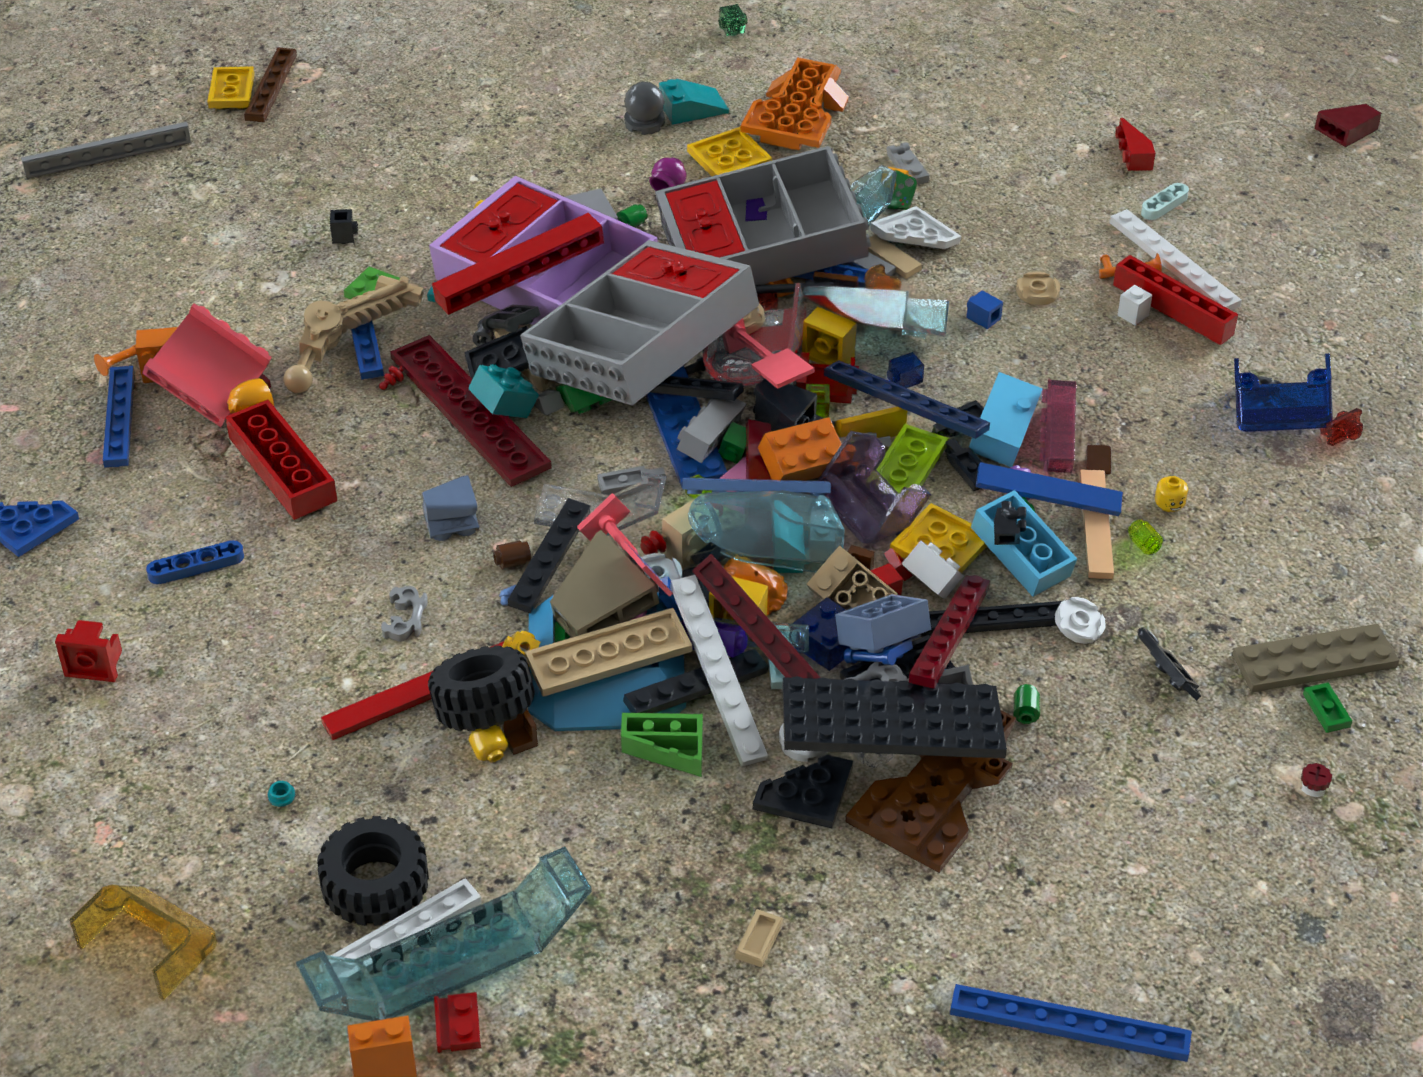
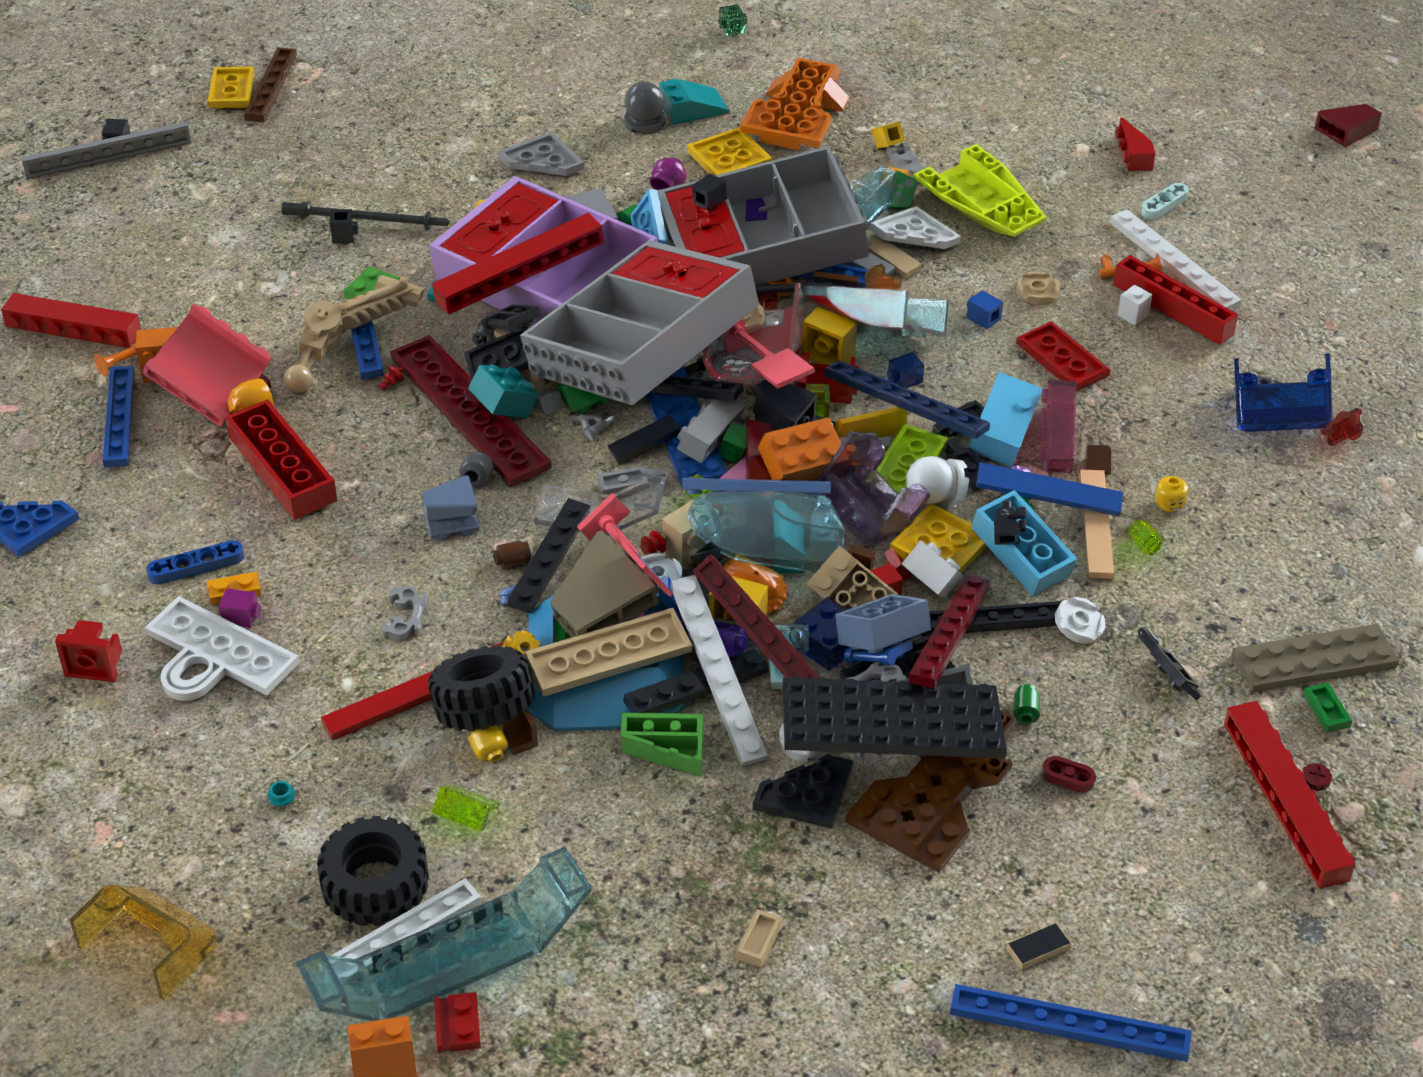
none -> red brick [1,293,141,348]
none -> black brick [102,119,131,140]
none -> white plate [145,596,300,701]
none -> light orange plate [207,571,262,605]
none -> magenta brick [218,588,261,628]
none -> pearl dark grey bar [282,201,450,230]
none -> clear neon green panel [432,785,500,831]
none -> dark grey head [459,452,494,487]
none -> light grey plate [498,132,584,176]
none -> light grey piece [571,414,616,442]
none -> black tile [607,414,681,465]
none -> medium azure plate [630,189,668,244]
none -> black brick [692,174,727,211]
none -> yellow brick [871,121,905,149]
none -> white tile [906,456,969,508]
none -> neon yellow wedge [913,144,1047,237]
none -> black tile [1006,922,1072,971]
none -> red tile [1016,321,1110,392]
none -> dark red plate [1042,756,1096,793]
none -> red brick [1224,701,1356,889]

